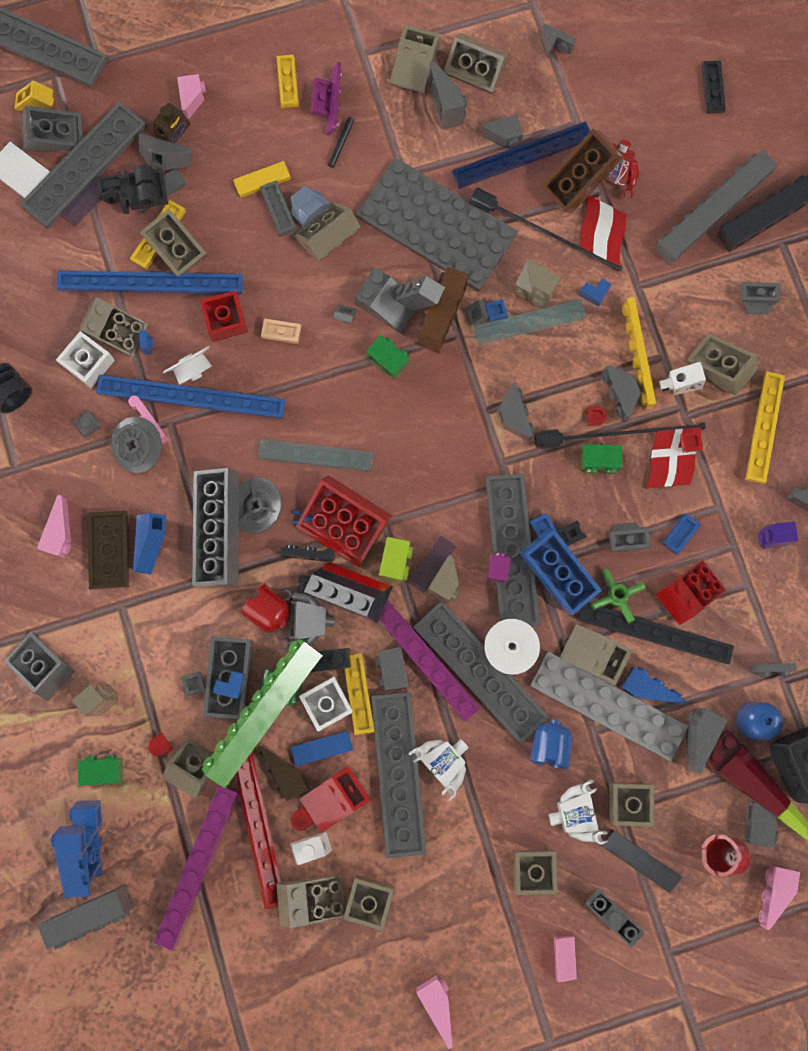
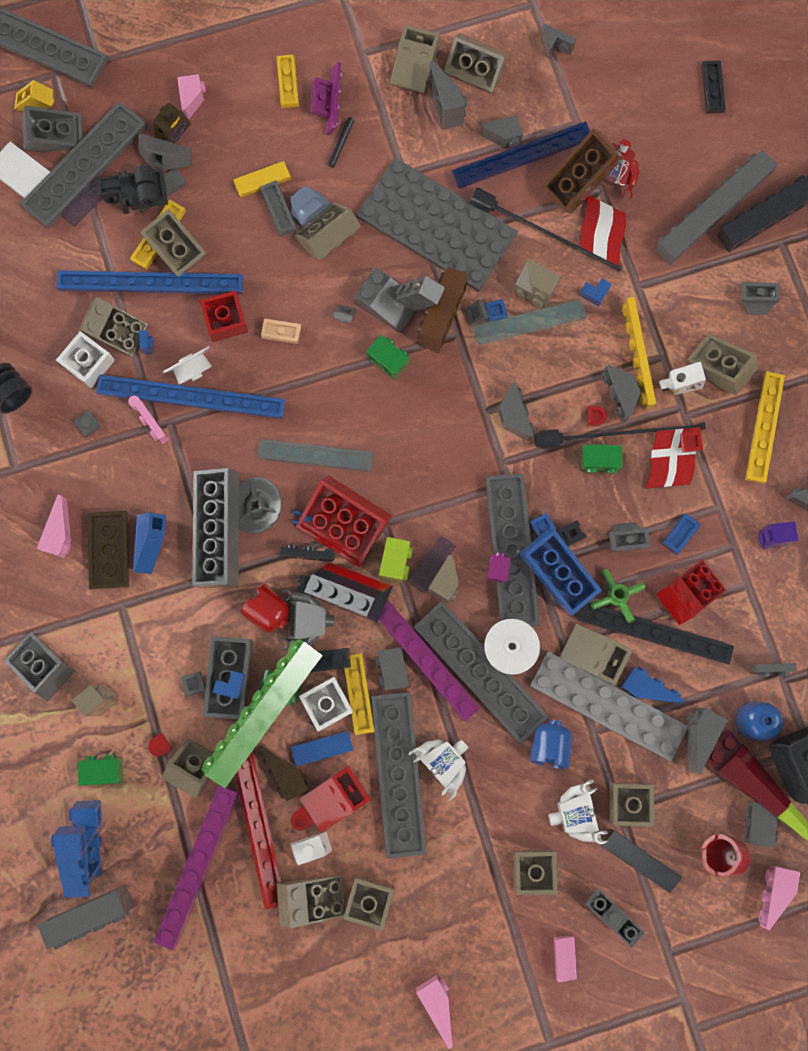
dark grey piece [111,416,162,473] -> none

